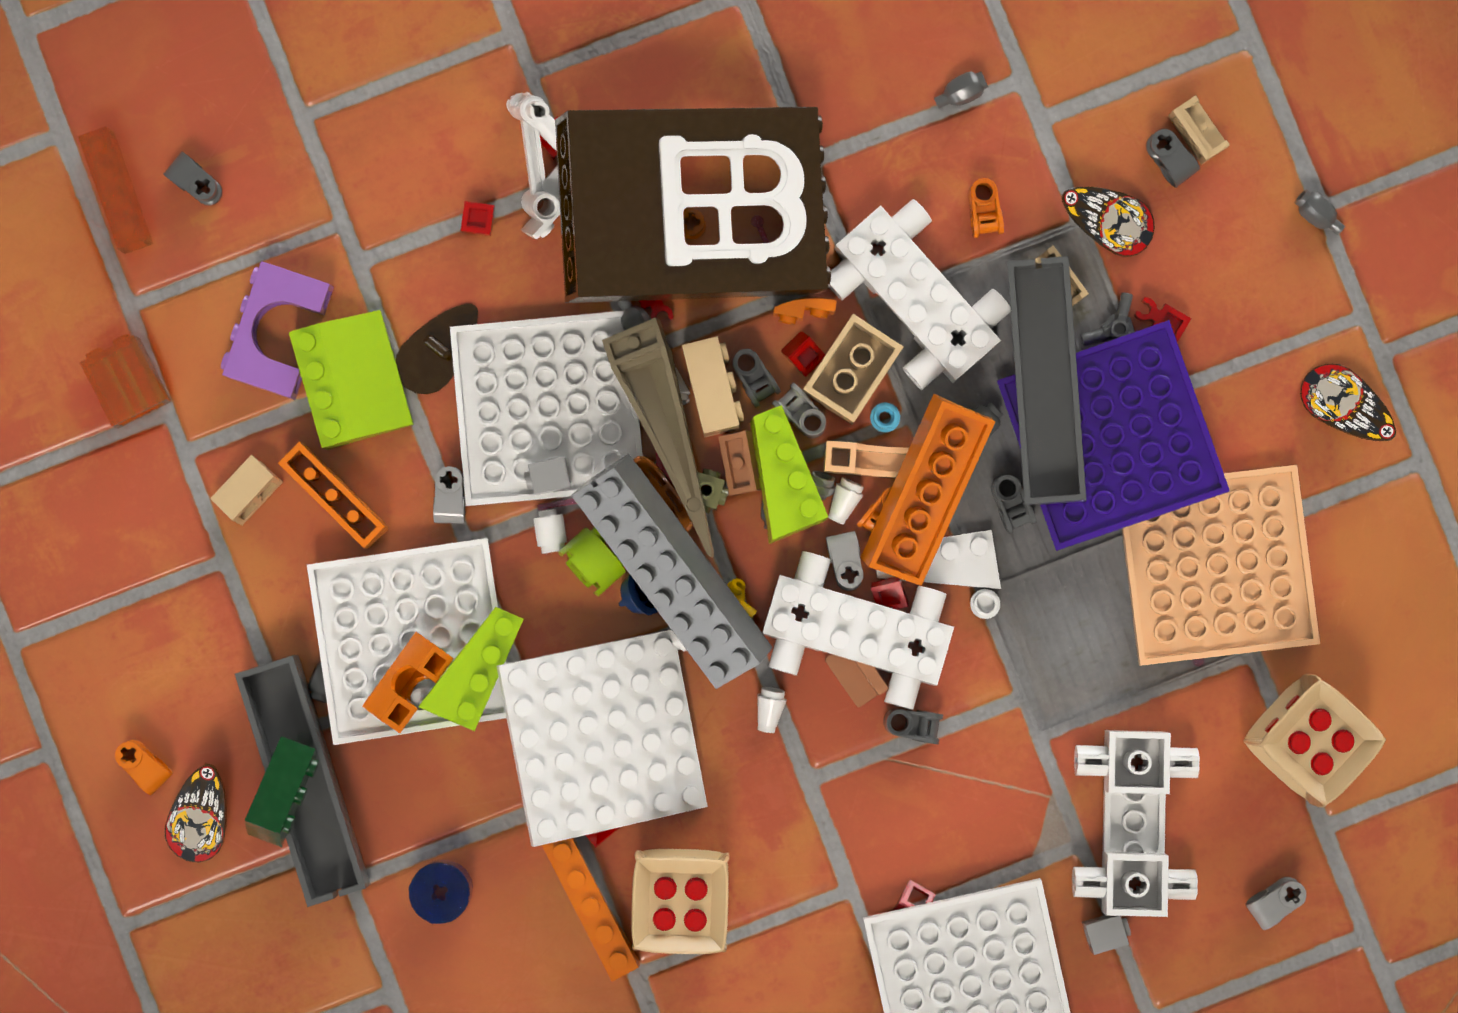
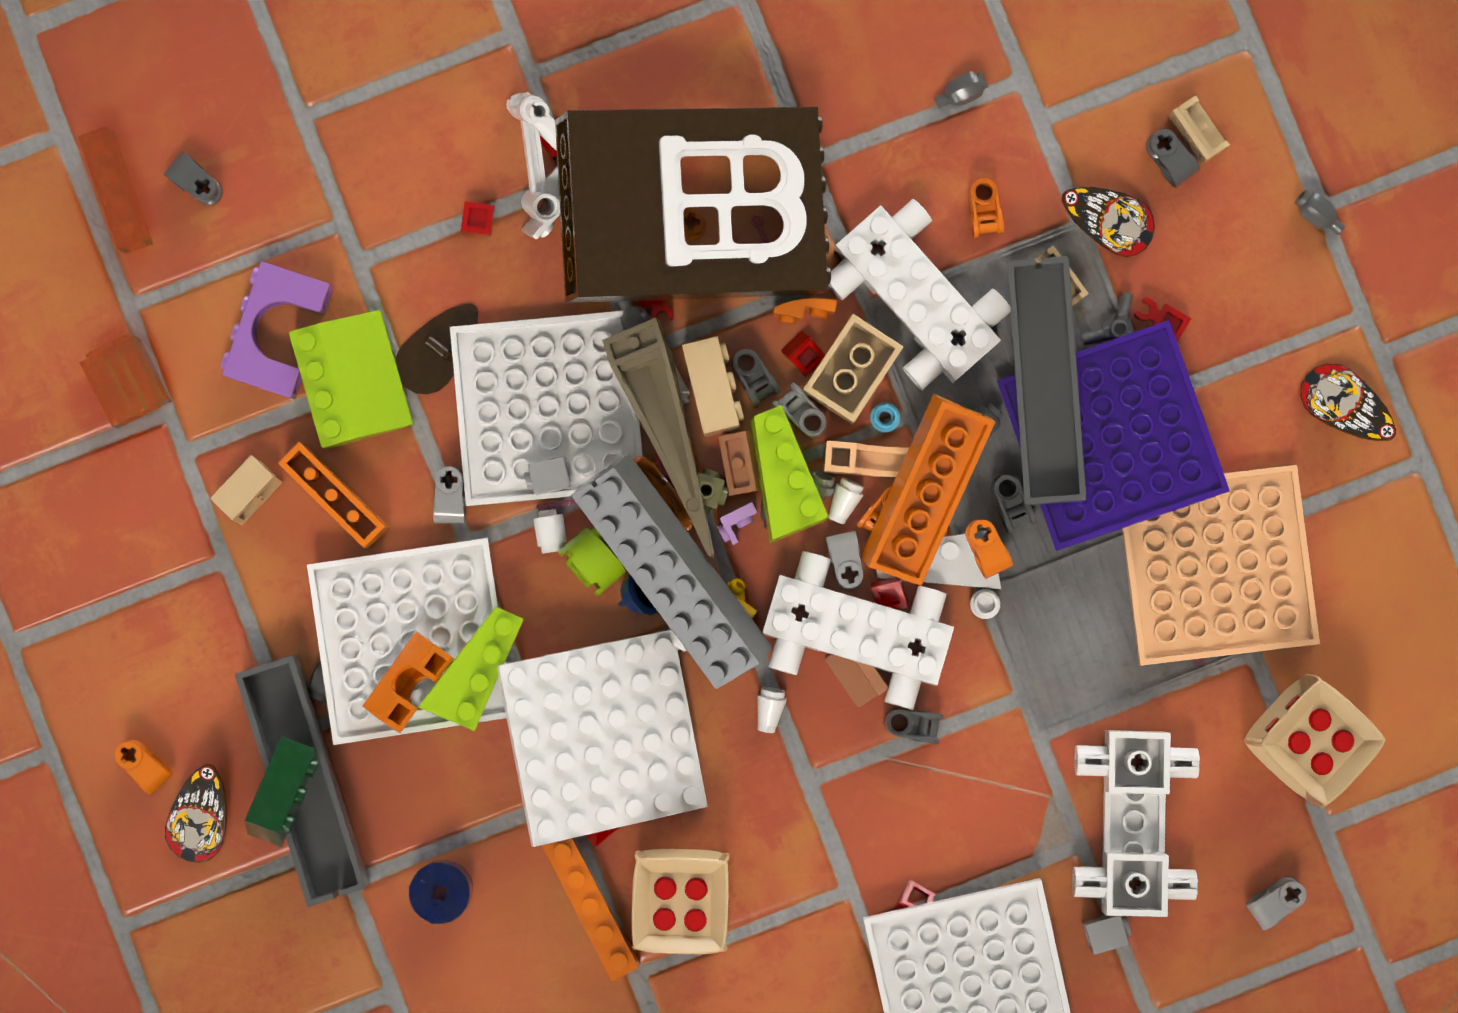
none -> lavender bracket [717,502,757,545]
none -> orange piece [965,520,1013,579]

